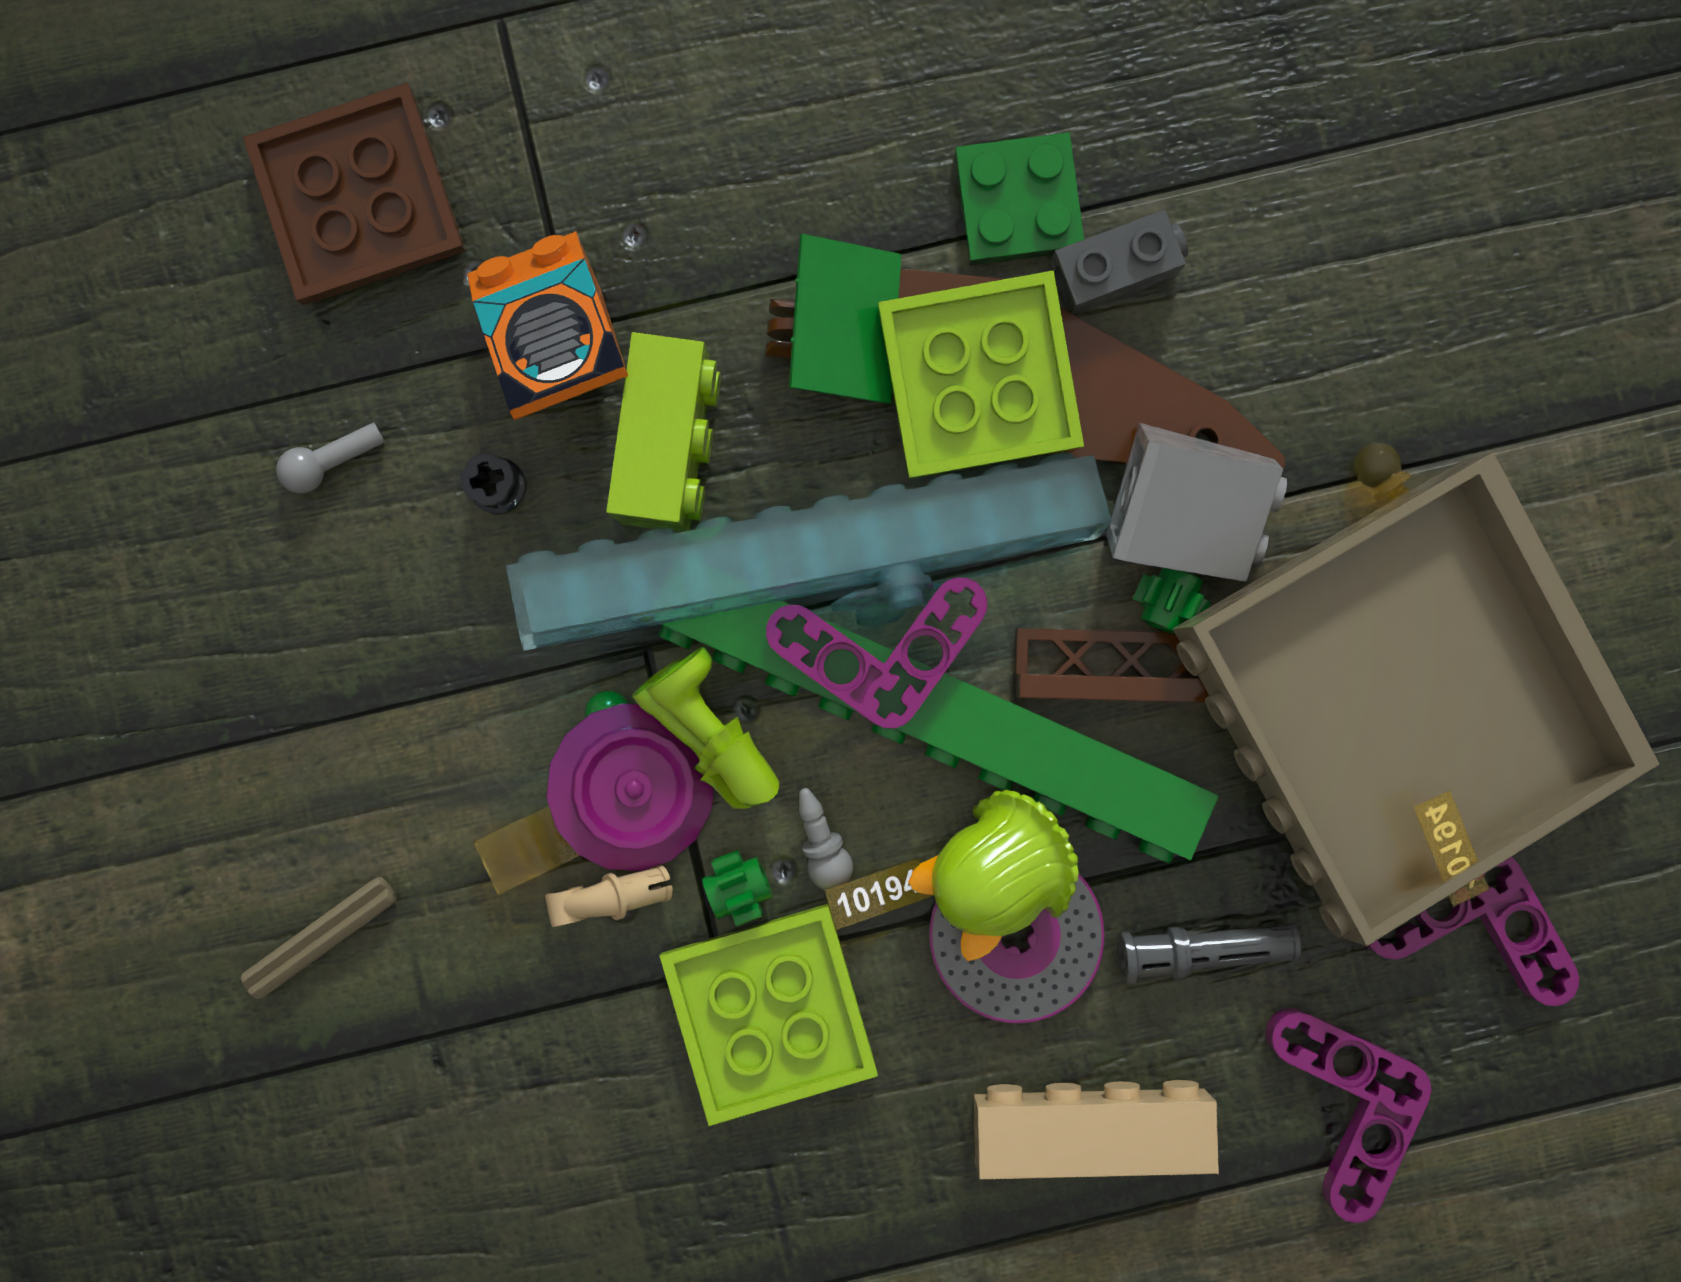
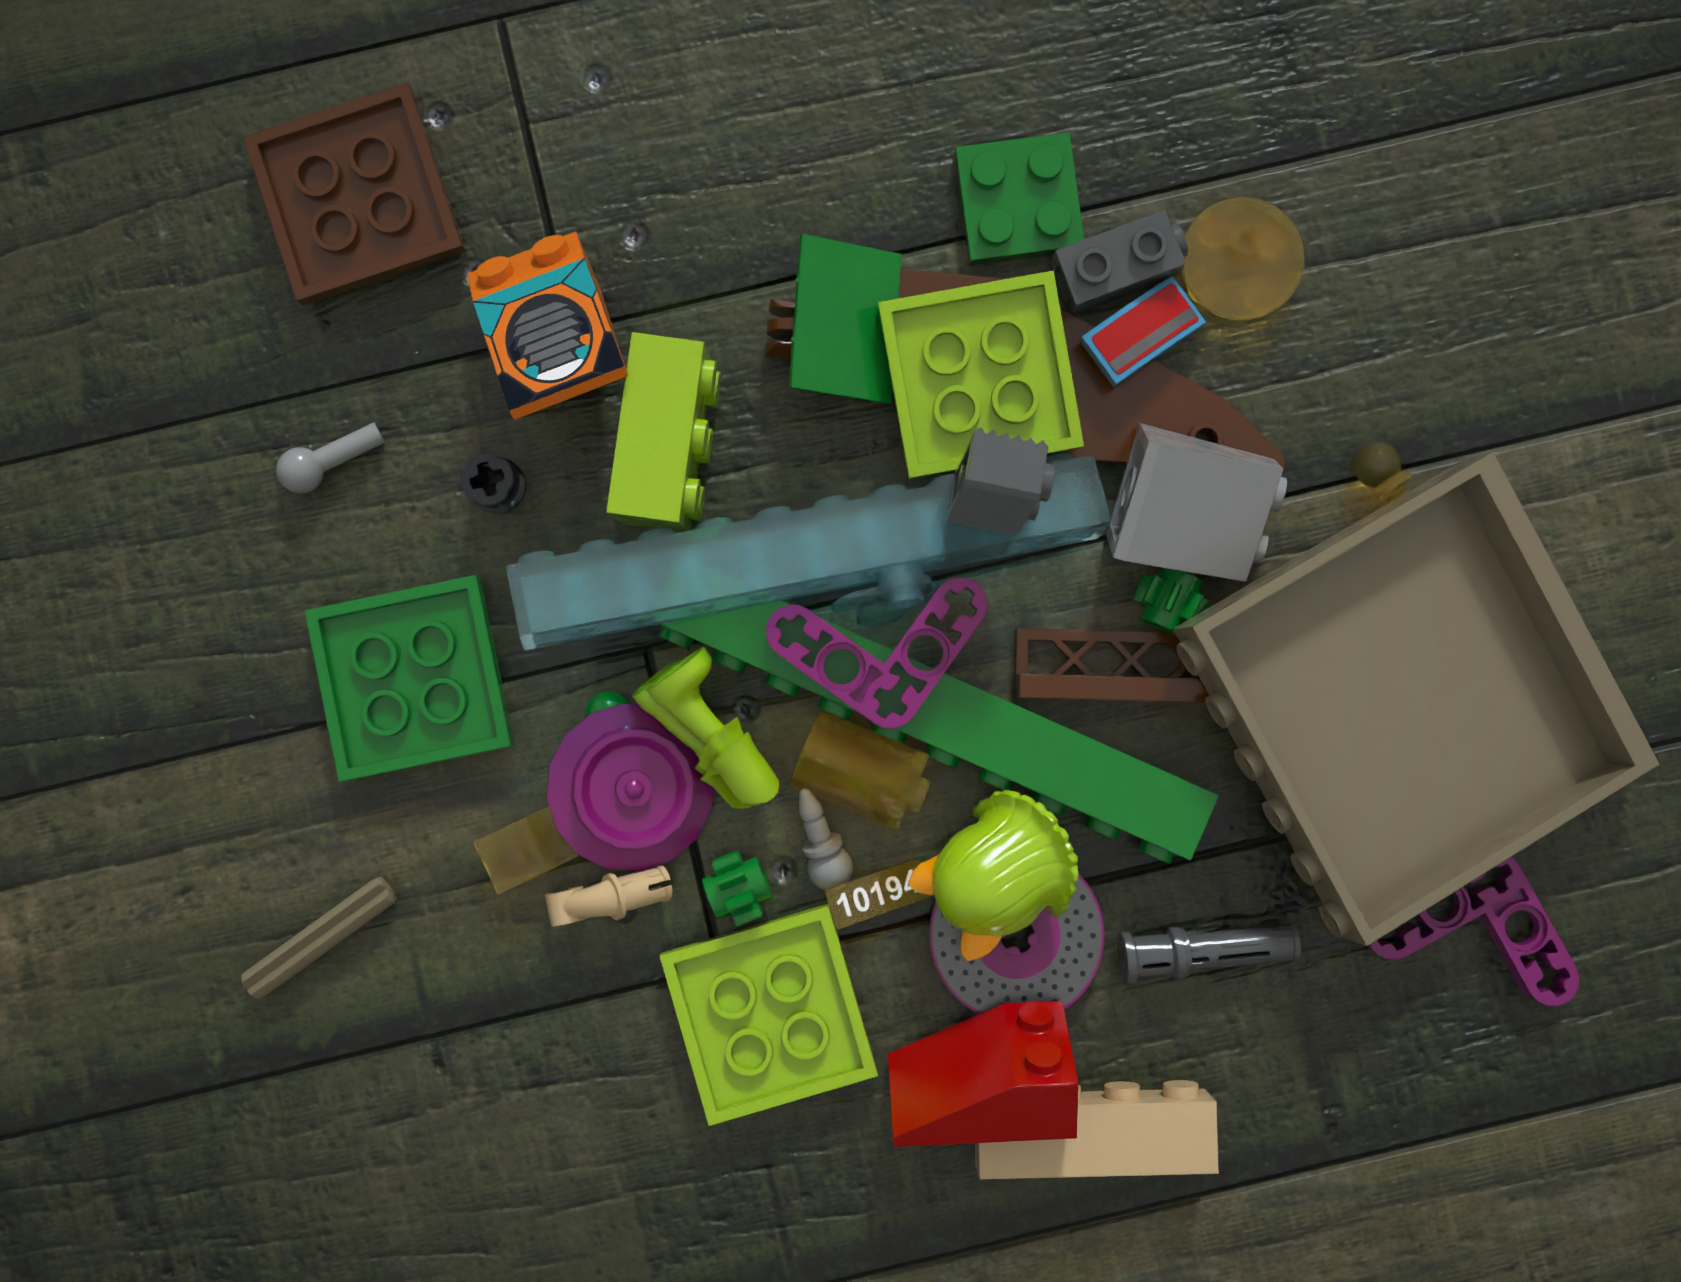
magenta beam [1265,1007,1432,1223] -> none
clear yellow sticker [1414,790,1489,907] -> none
none -> green plate [304,575,515,782]
none -> clear yellow brick [789,710,931,830]
none -> red slope [888,1001,1079,1147]
none -> dark grey brick [946,428,1055,537]
none -> slope [1080,276,1206,388]
none -> clear yellow piece [1181,197,1304,320]

